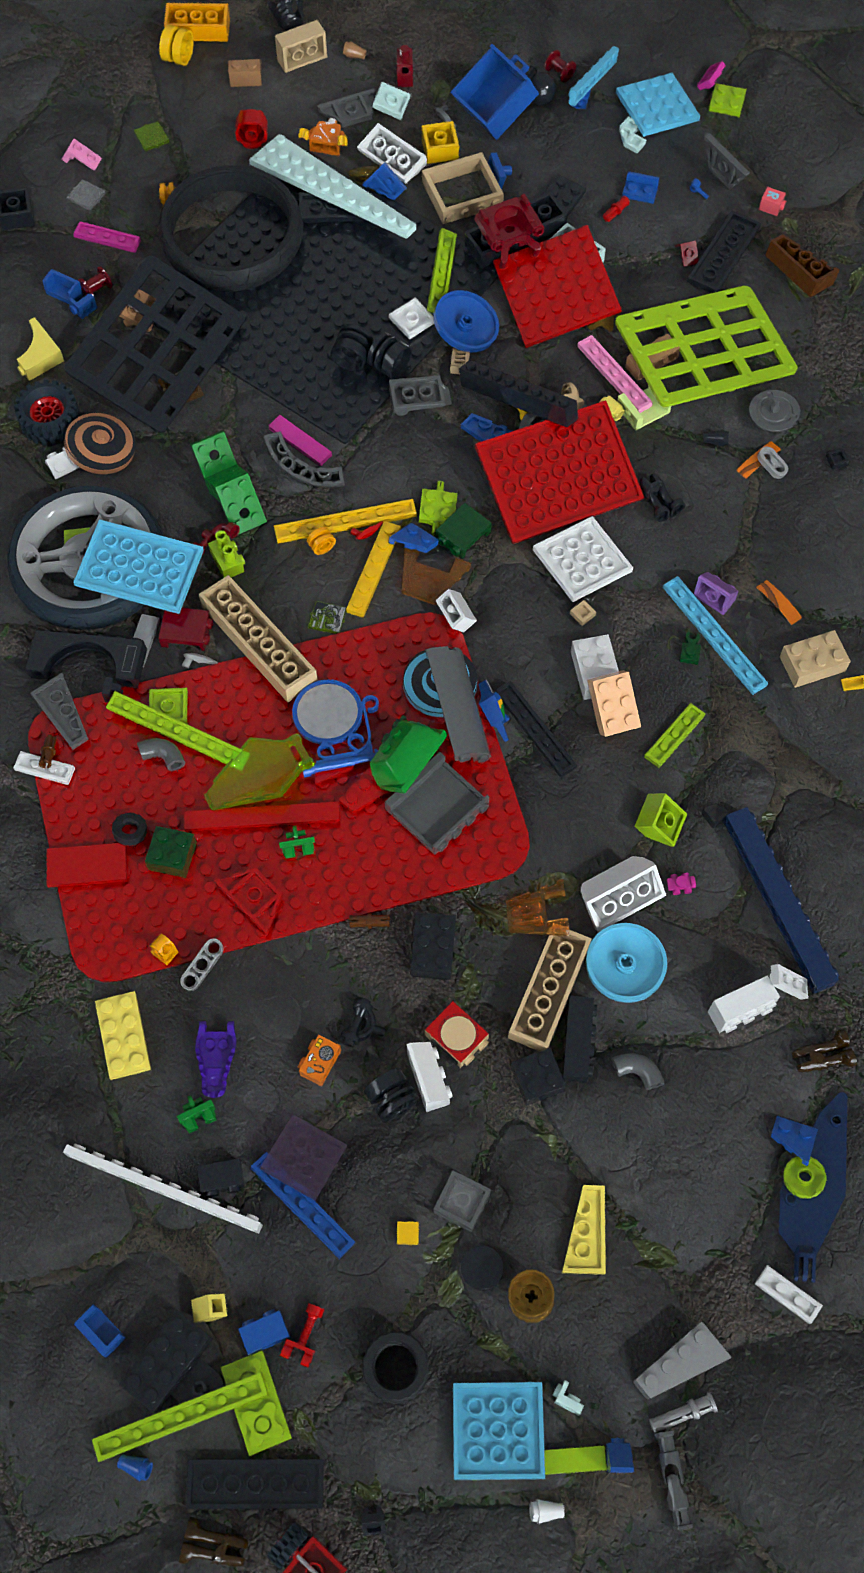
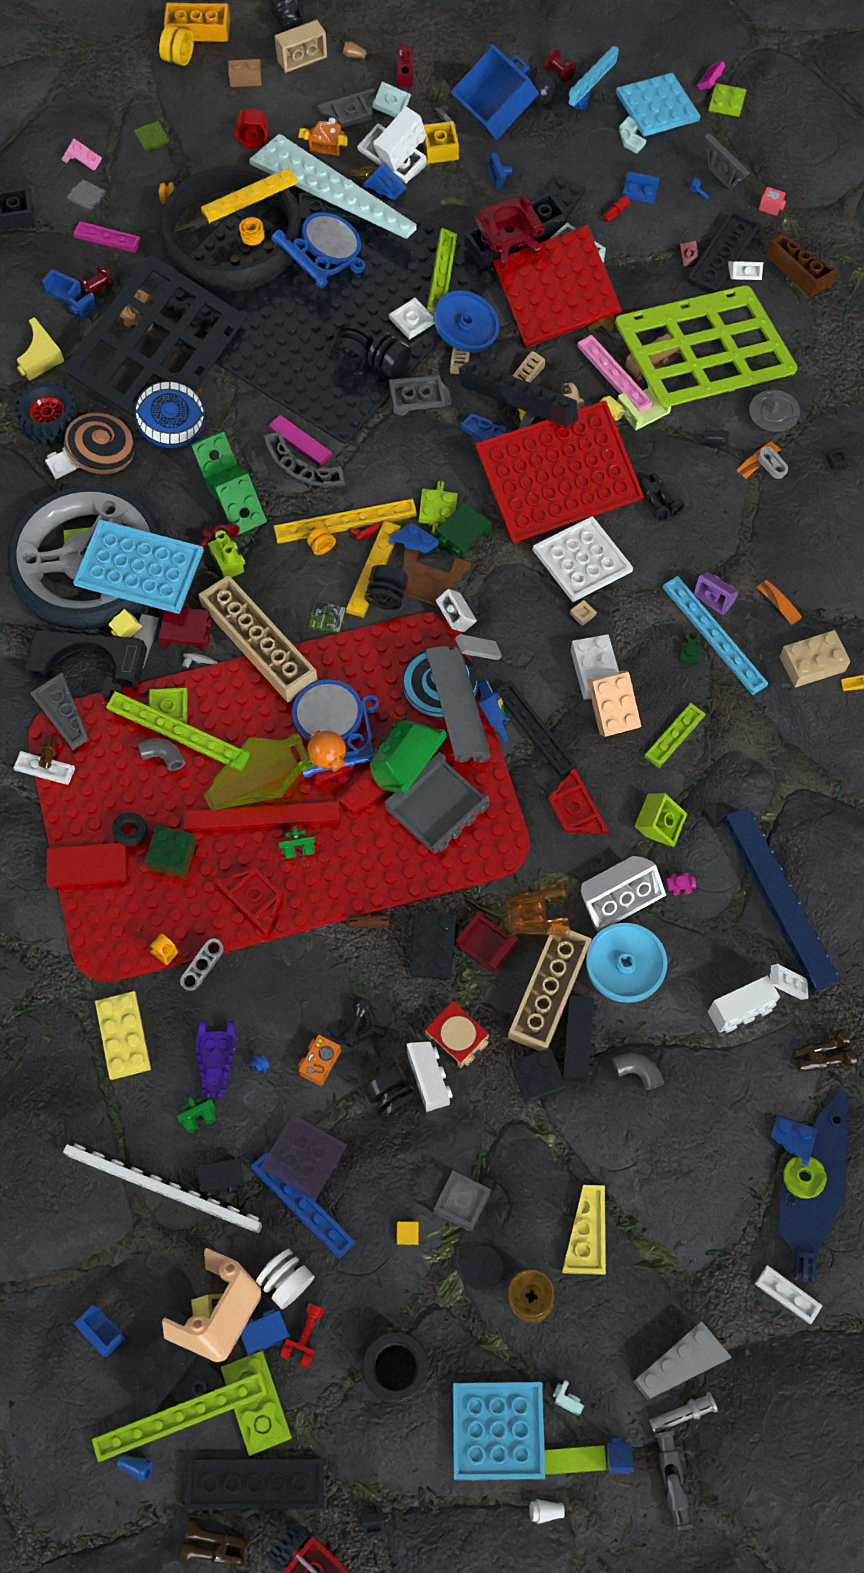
tan window [422,152,504,224] -> none
none -> light yellow brick [109,609,142,639]
none -> dish [134,381,205,448]
none -> light nougat windscreen [162,1248,261,1362]
none -> yellow plate [201,168,298,223]
none -> light orange wheel [239,217,265,245]
none -> blue plate [251,1054,269,1074]
none -> white wheel [256,1249,315,1309]
none -> piece [271,213,365,289]
none -> orange brick [307,730,346,772]
none -> black wheel [364,565,409,610]
none -> white brick [374,107,426,172]
none -> light grey tile [455,634,502,660]
none -> dark red panel [455,911,518,974]
none -> tan slope [513,351,545,382]
none -> red wing [548,768,608,834]
none -> white slope [728,261,763,280]

